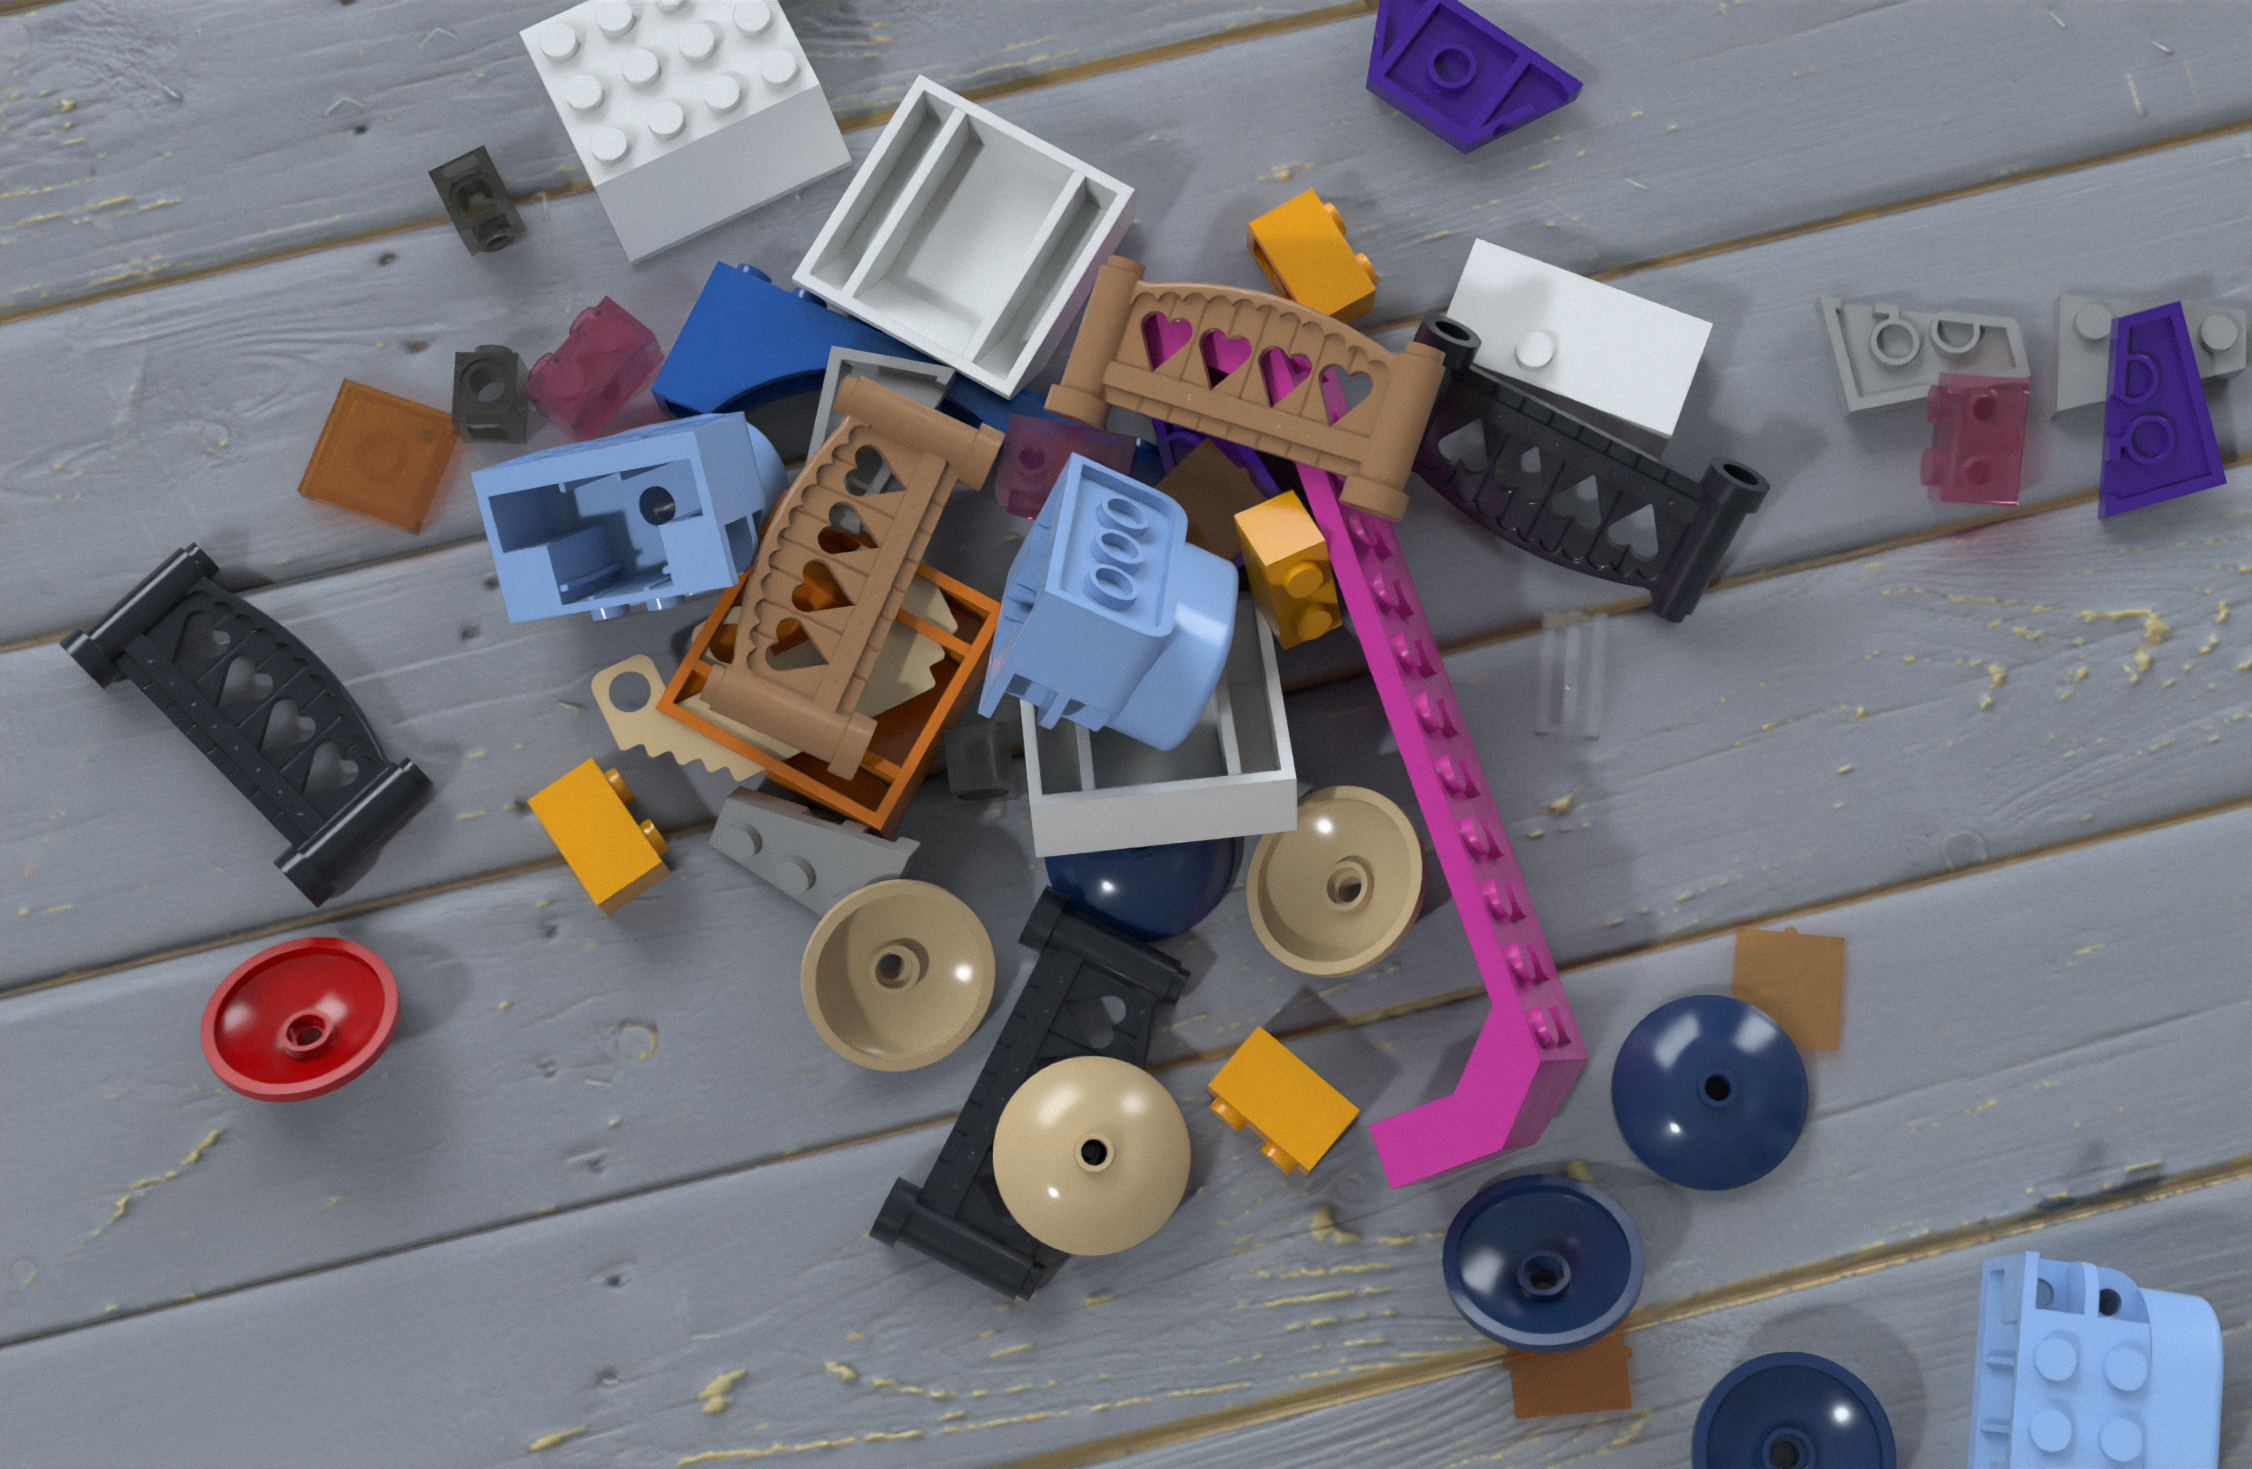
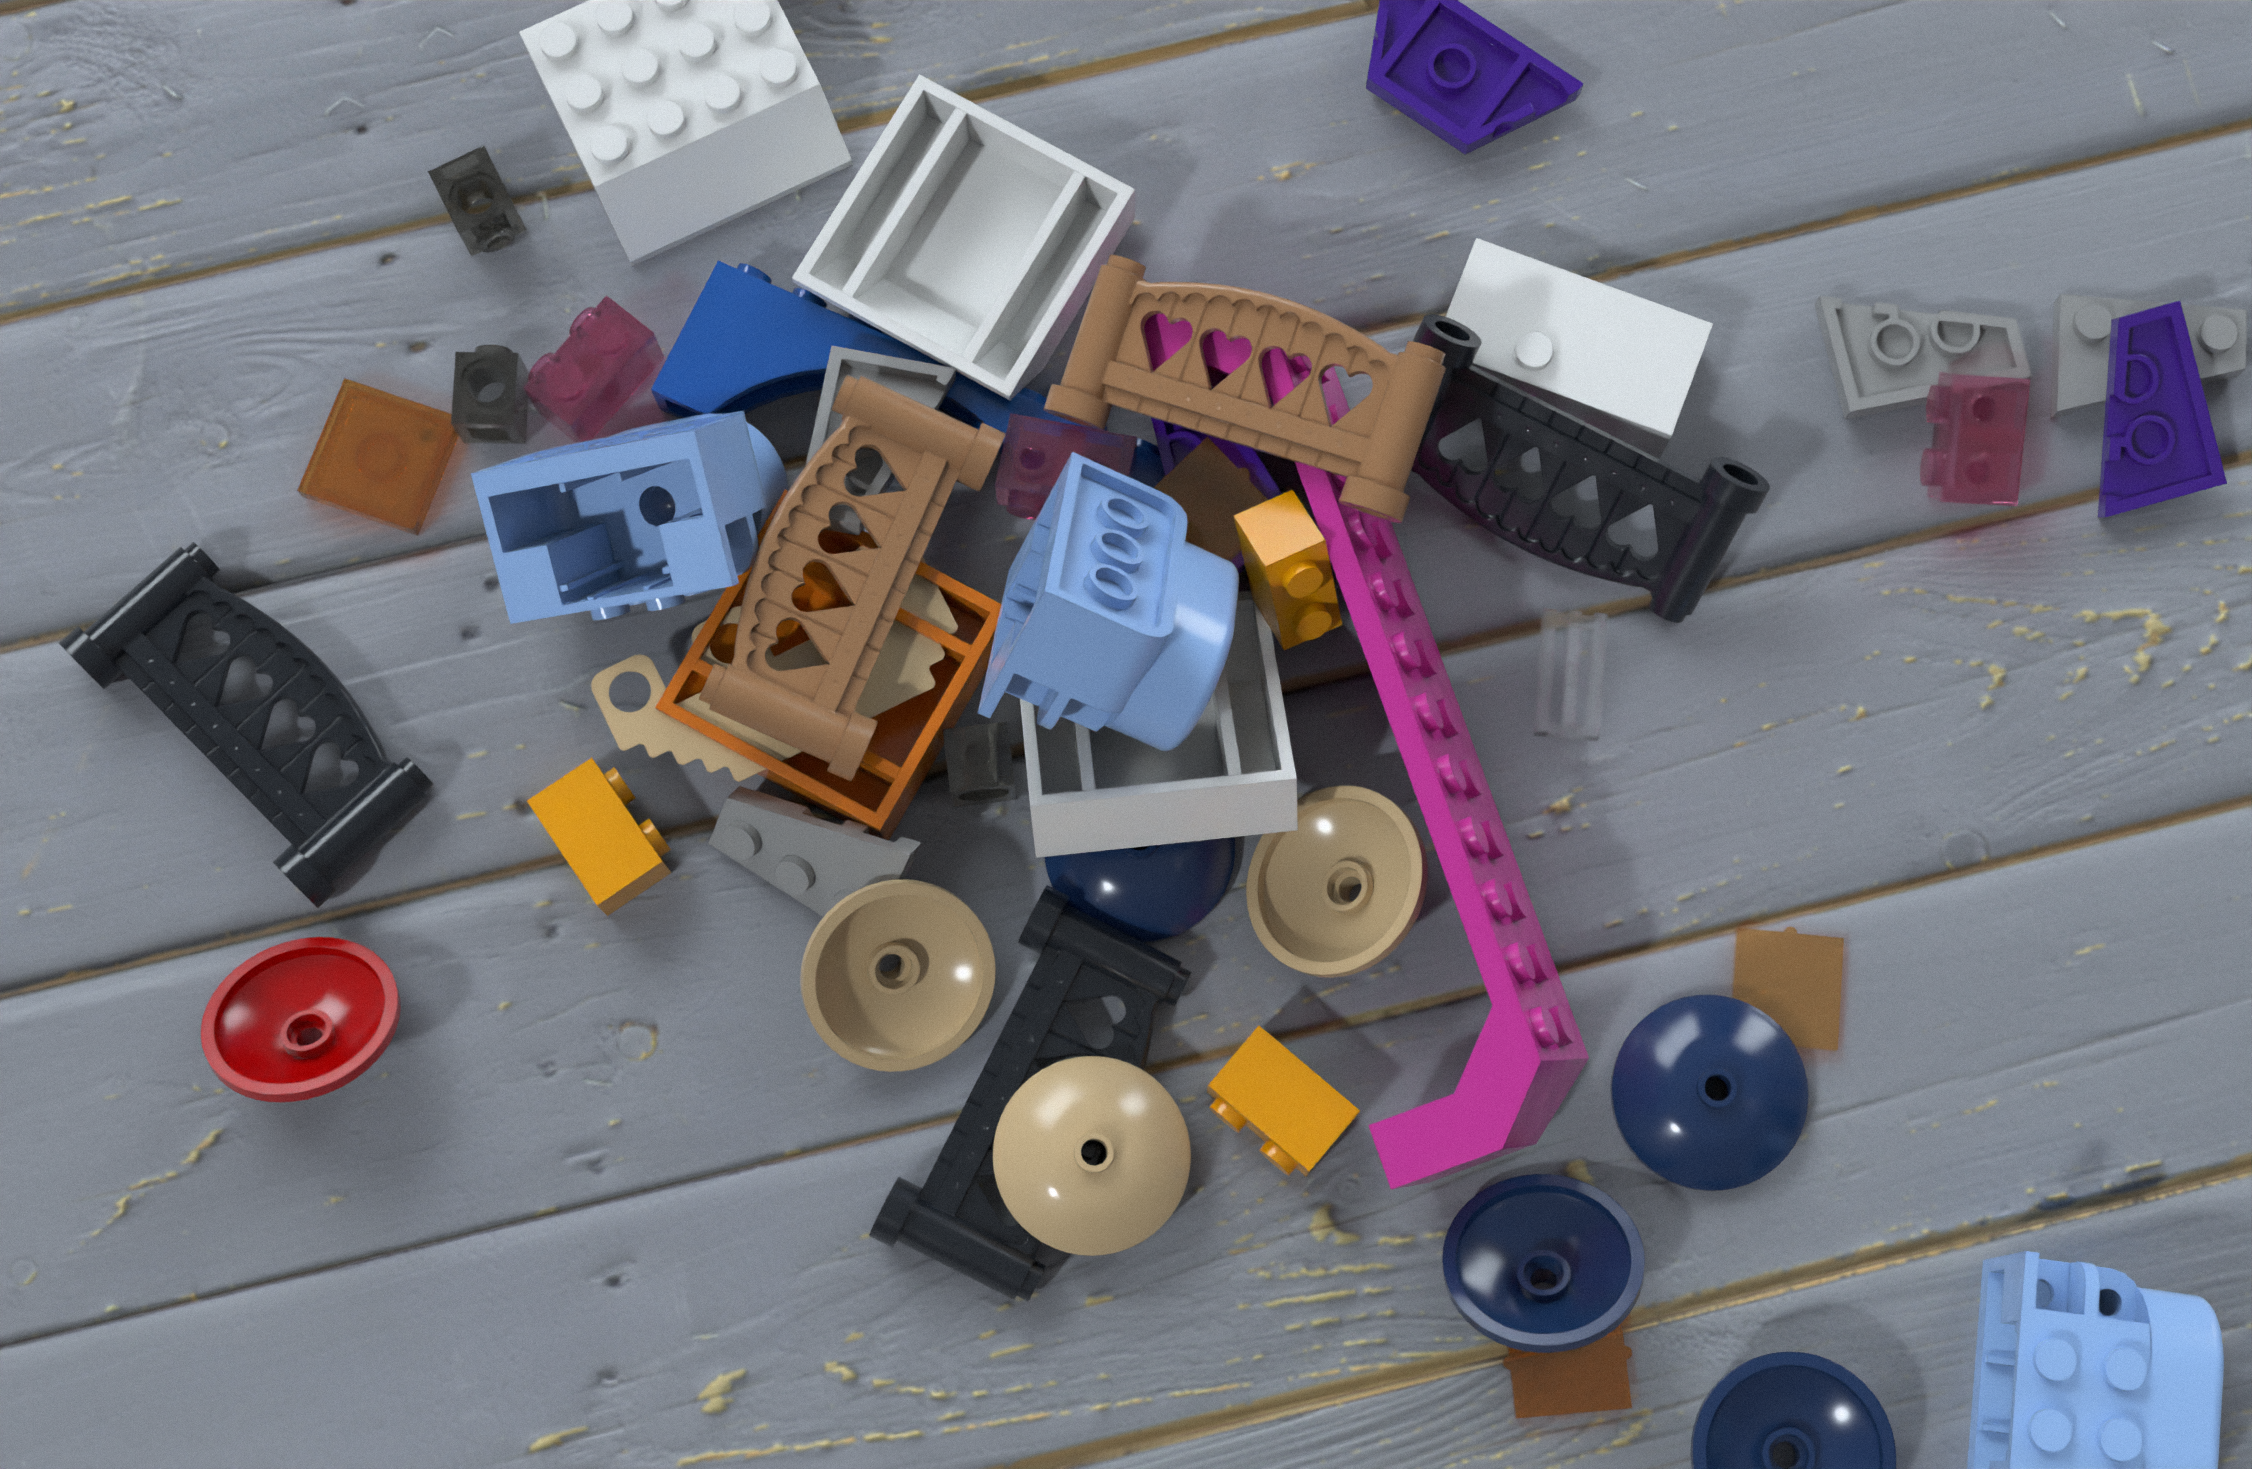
light orange brick [1246,188,1379,325] -> none

